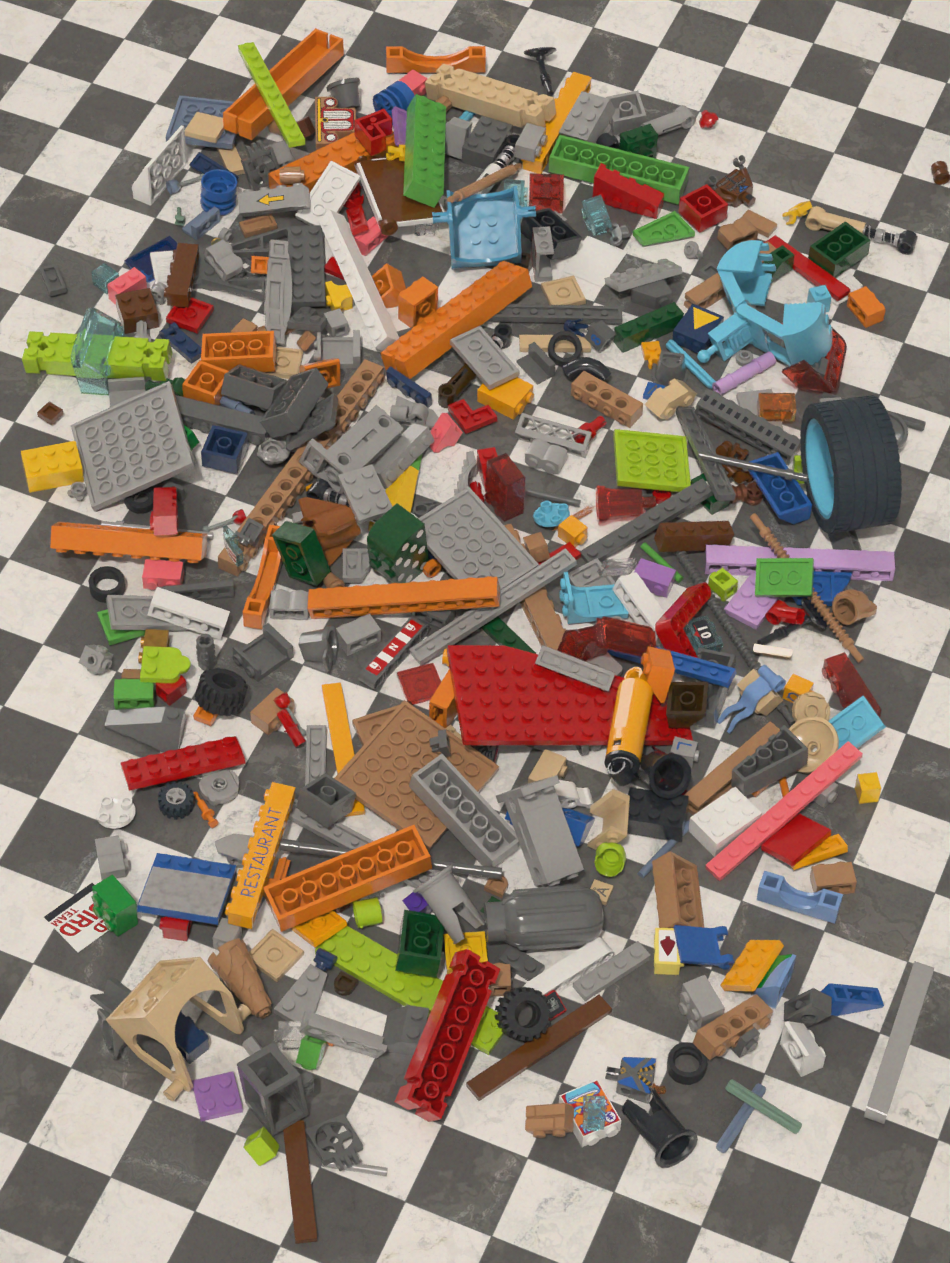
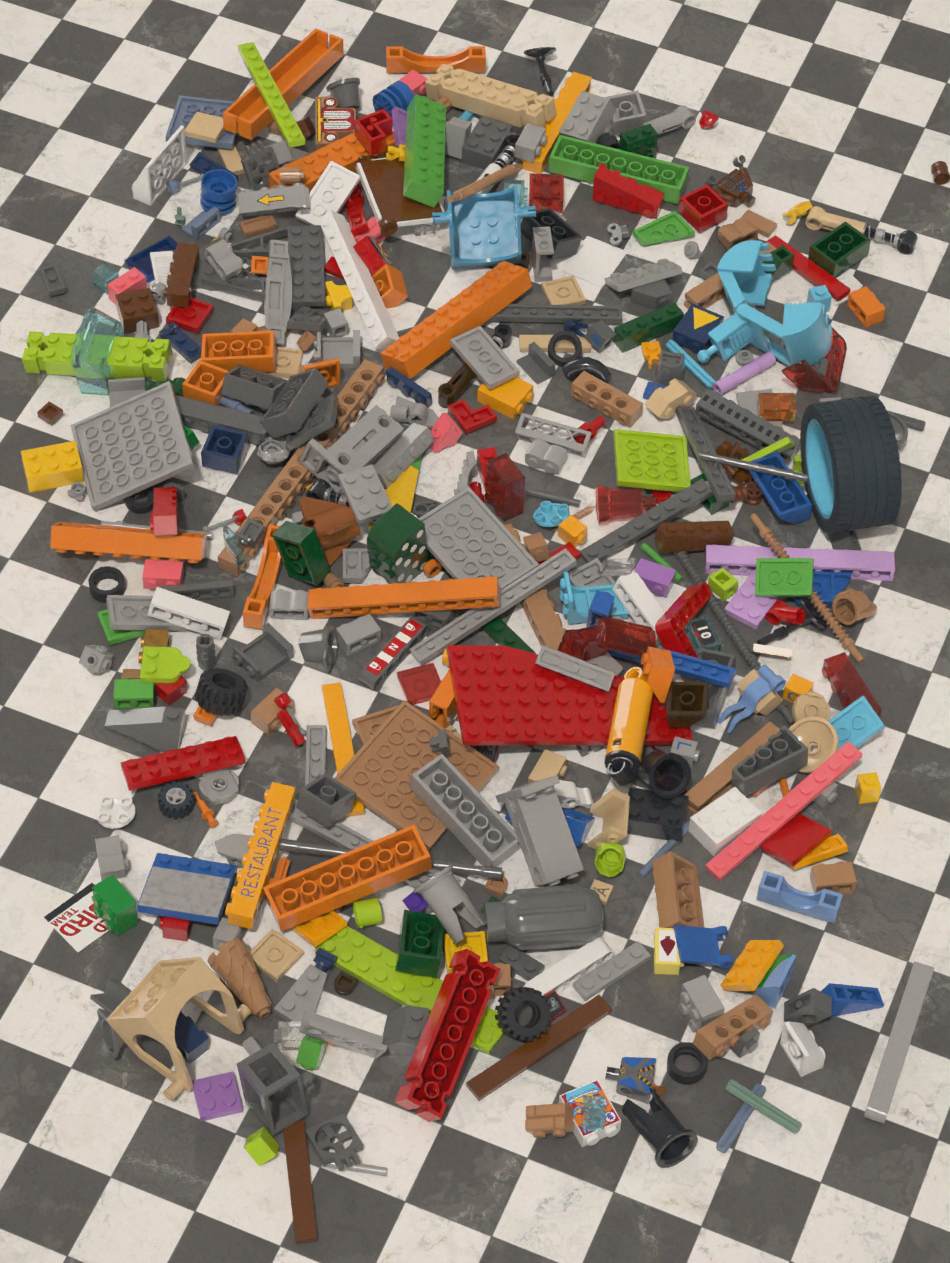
orange brick [398,277,438,328] -> none
clear light blue brick [580,195,613,236] -> none
none -> red brick [353,236,392,275]
none -> blue brick [586,590,615,632]
none -> lime tile [742,437,795,471]

